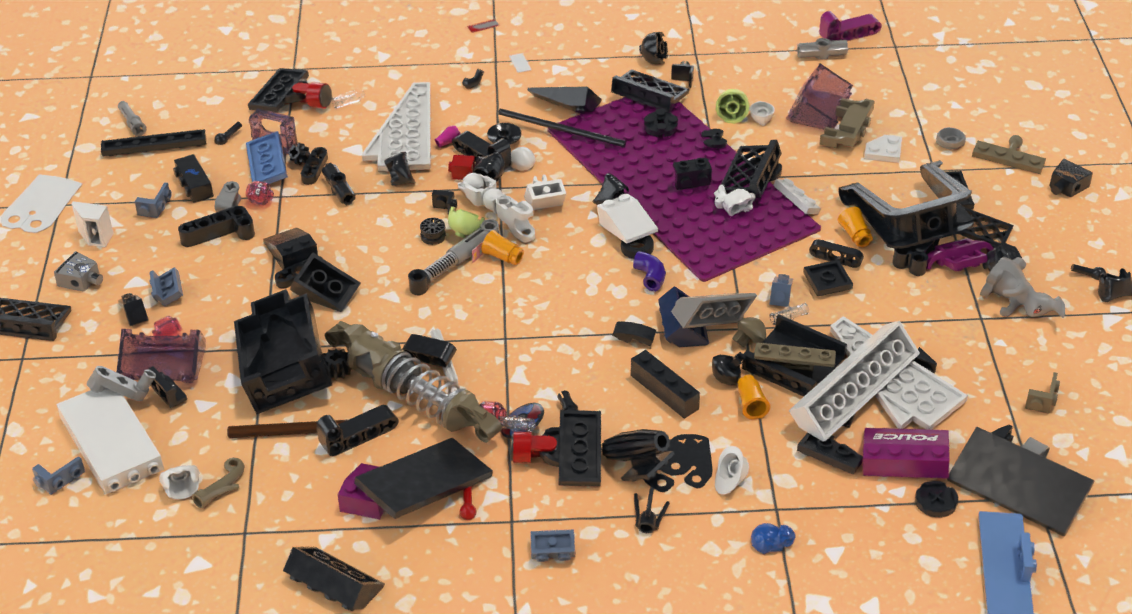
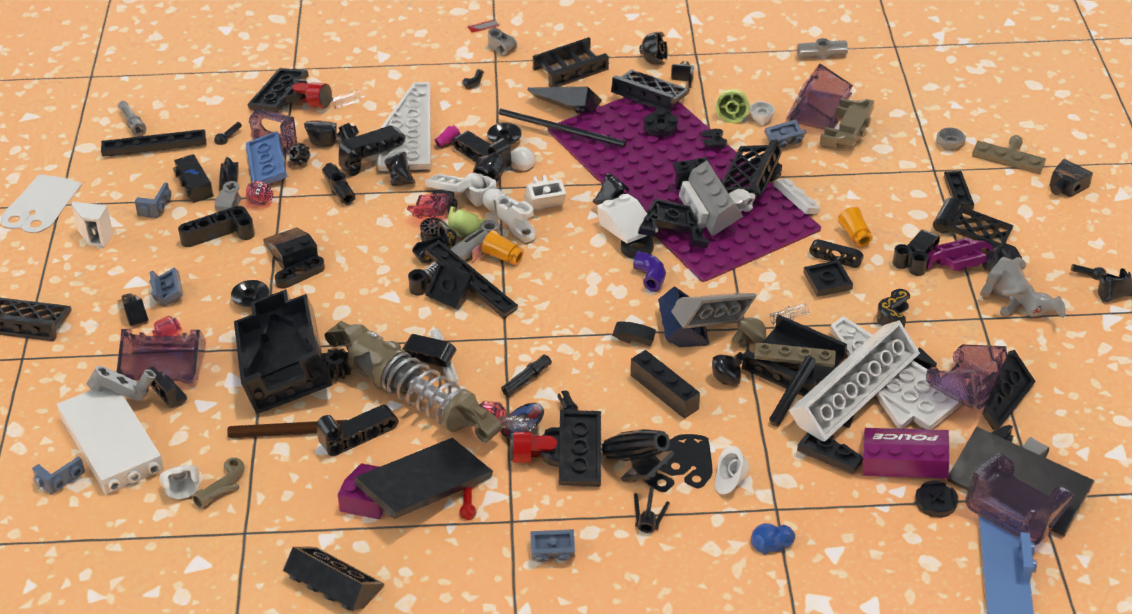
light grey torso [54,251,103,291] -> none
black slope [290,253,361,312] -> none
black beam [301,147,328,185] -> none
red brick [448,155,475,180] -> none
white sticker [509,53,532,73] -> none
light orange plant [738,375,770,420] -> none
sand blue bracket [769,274,793,307] -> none
magenta beam [819,11,882,41] -> none
black piece [838,160,974,249] -> none
white plate [864,135,902,163] -> none
dark tan bracket [1025,372,1060,414] -> none
none -> black tile [219,157,239,190]
none -> black dish [231,280,269,307]
none -> black hair [304,120,337,146]
none -> black gear [337,123,359,142]
none -> black beam [339,125,406,176]
none -> clear pink bracket [407,194,450,219]
none -> black animal [412,221,456,264]
none -> white plate [425,174,471,194]
none -> black tile [425,240,518,318]
none -> black plate [425,260,474,310]
none -> light grey piece [488,28,518,56]
none -> black pin [501,354,552,397]
none -> black fence [532,37,609,87]
none -> black wing [638,198,709,249]
none -> white tile [679,181,709,228]
none -> light grey slope [688,160,743,237]
none -> sand blue bracket [764,119,807,148]
none -> black axle [769,356,816,426]
none -> black animal [876,289,910,328]
none -> windscreen [926,344,1007,409]
none -> clear purple windscreen [965,453,1075,545]
none -> black wing [982,350,1036,430]

